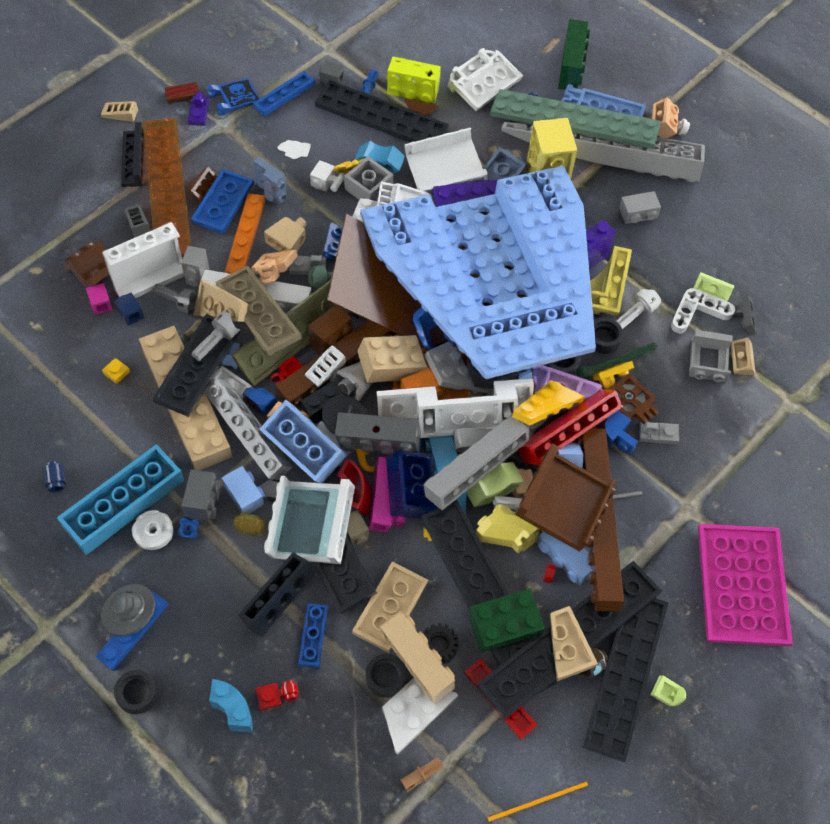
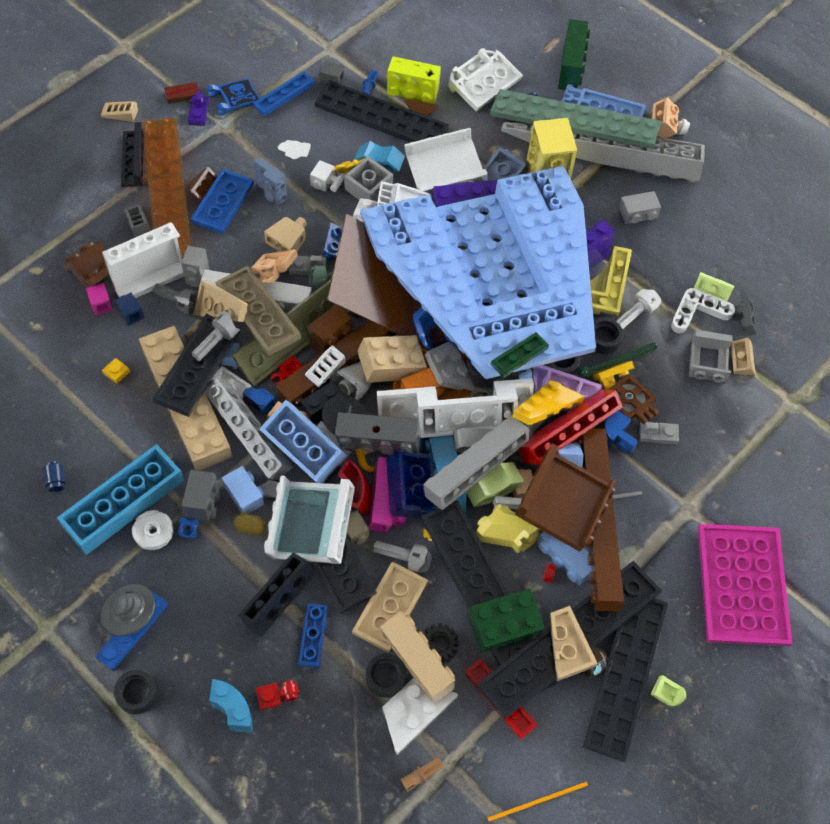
orange plate [224,193,265,274] -> none
none -> light grey piece [373,541,432,573]
none -> dark green tile [491,332,549,378]

